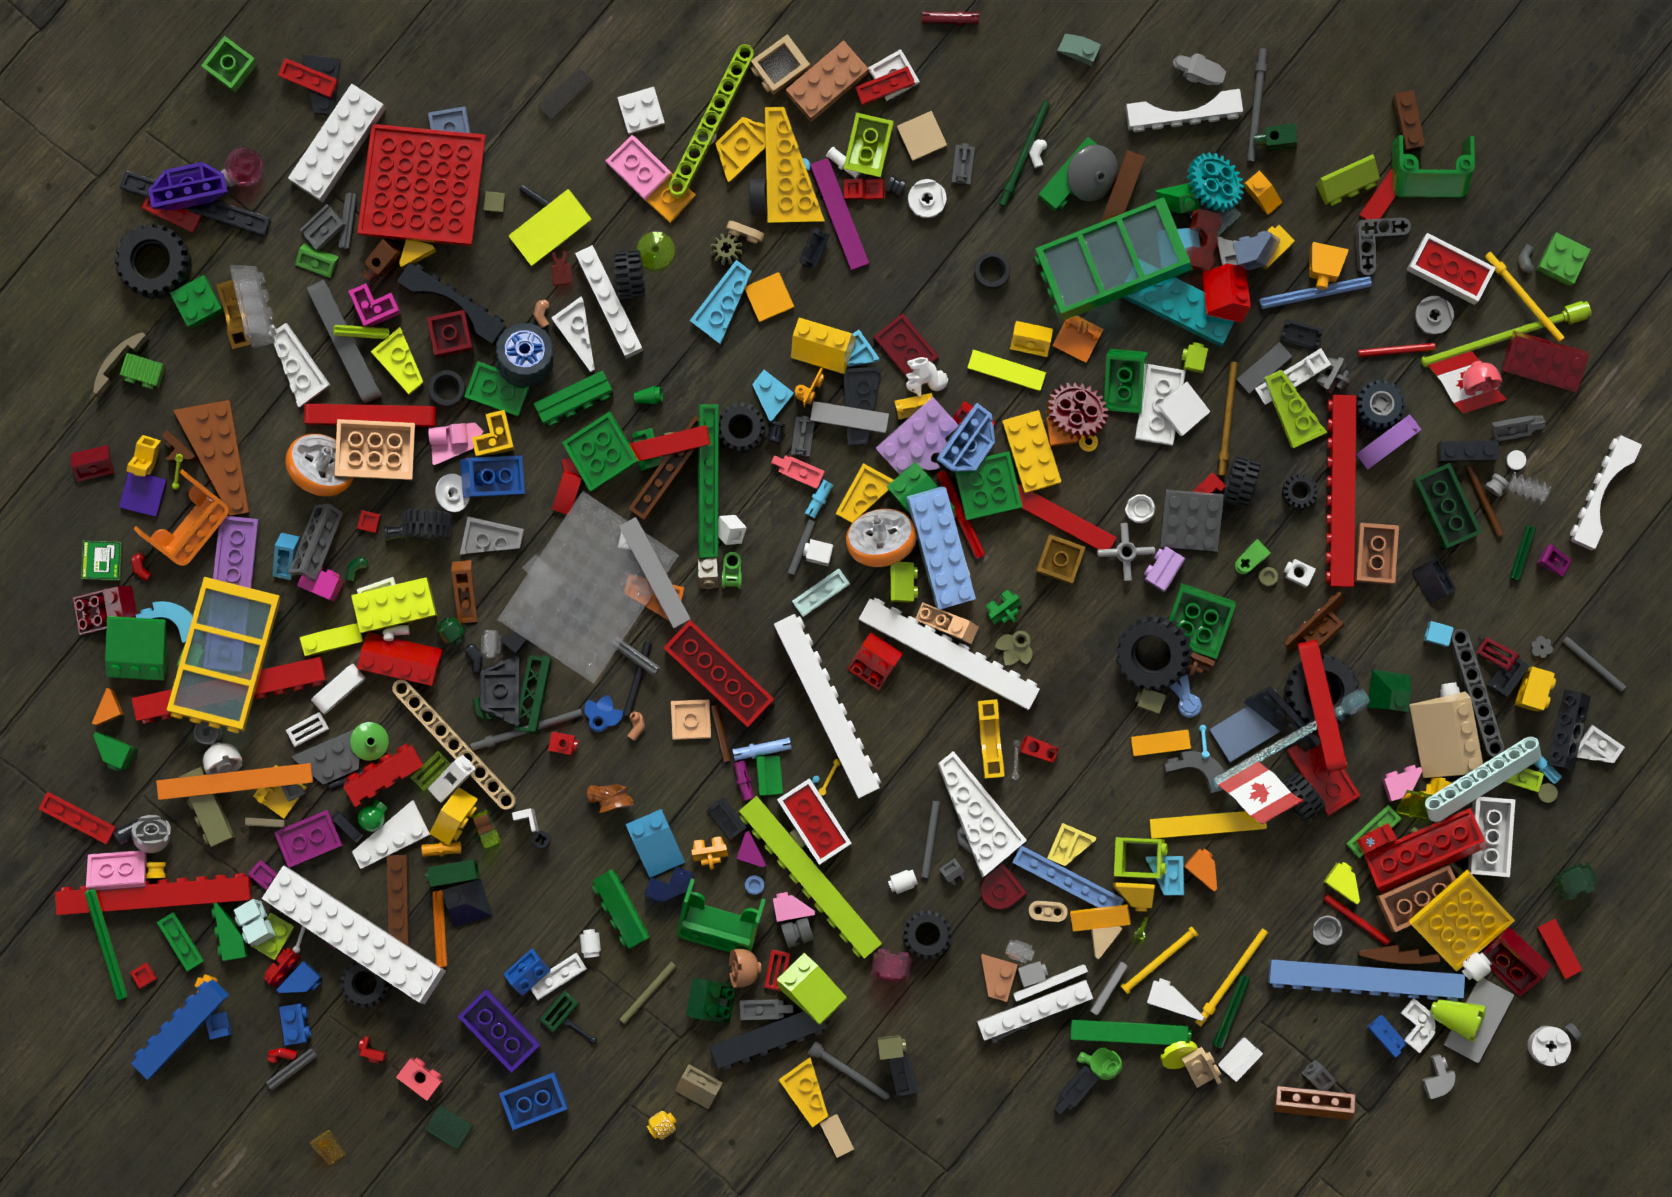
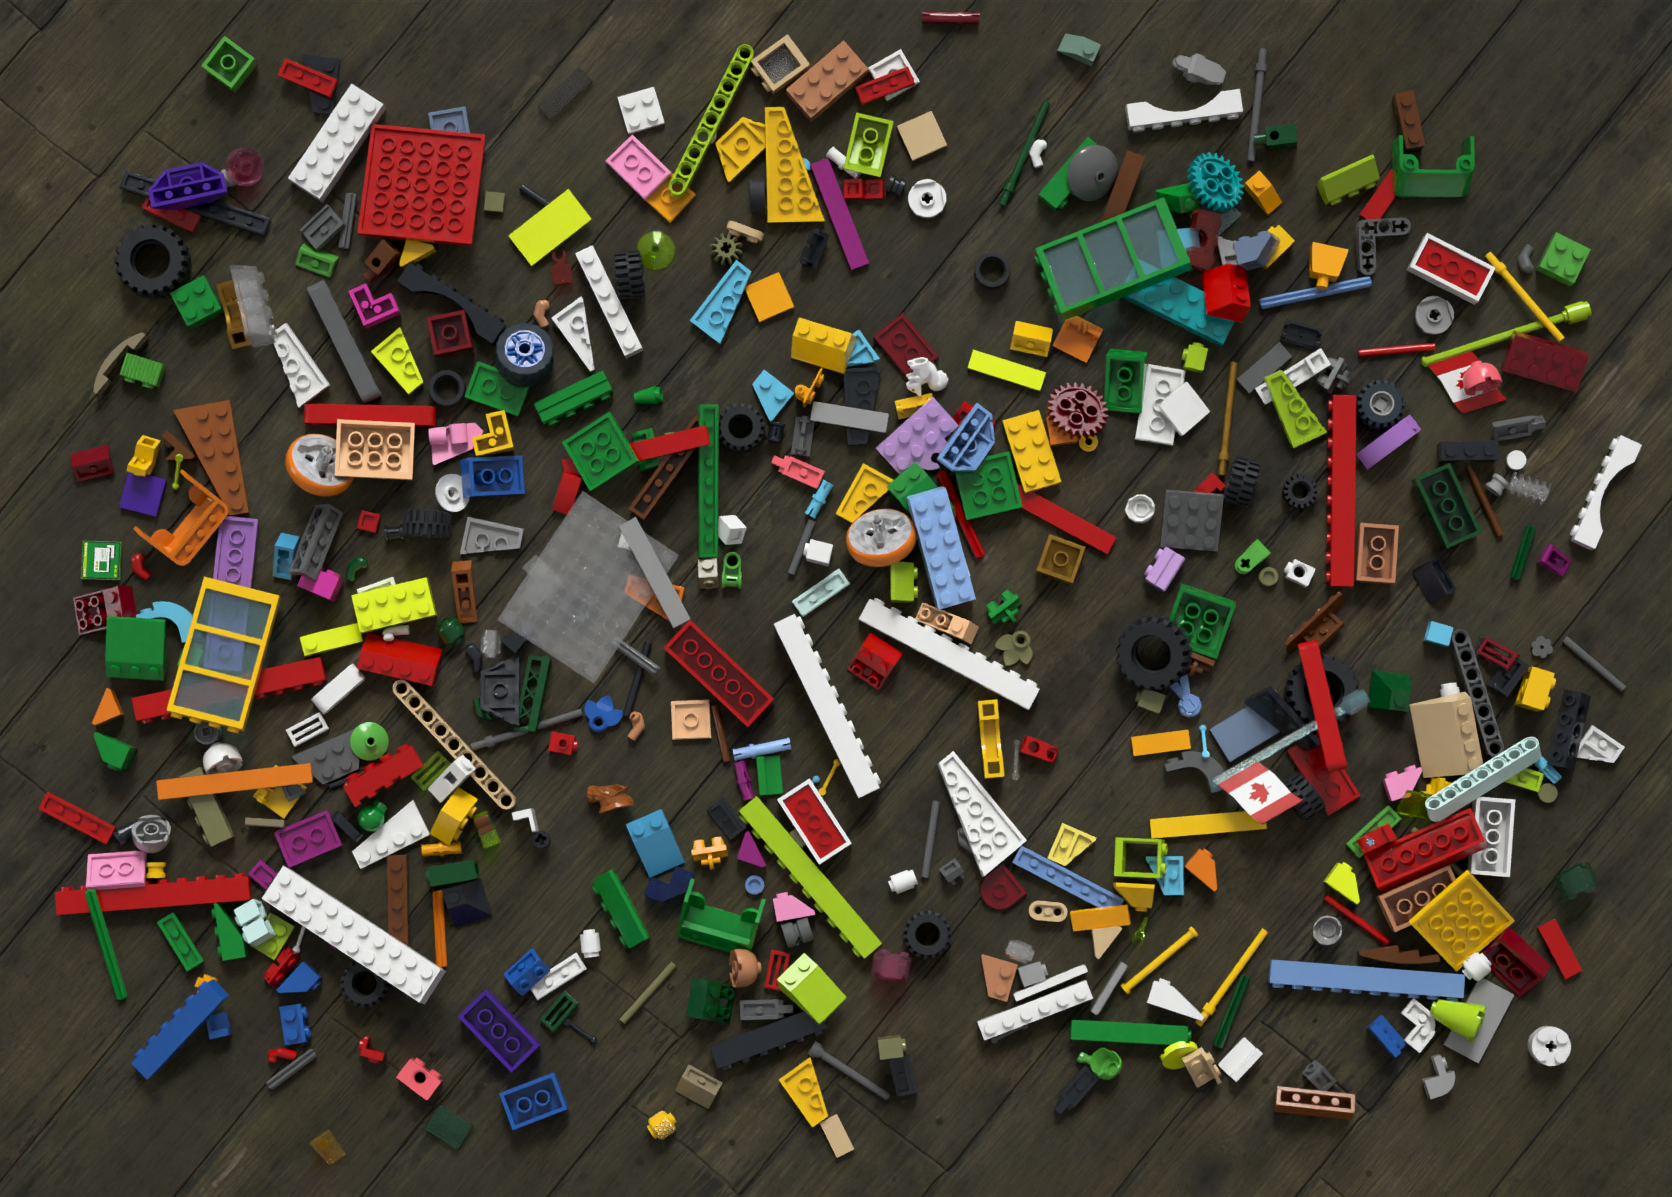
red tile [130,962,157,989] -> none
lime axle [333,325,389,339] -> none
dark grey hinge [952,143,975,184] -> none
light grey bar [1097,523,1155,581] -> none
dark grey tile [1565,1023,1583,1042] -> none

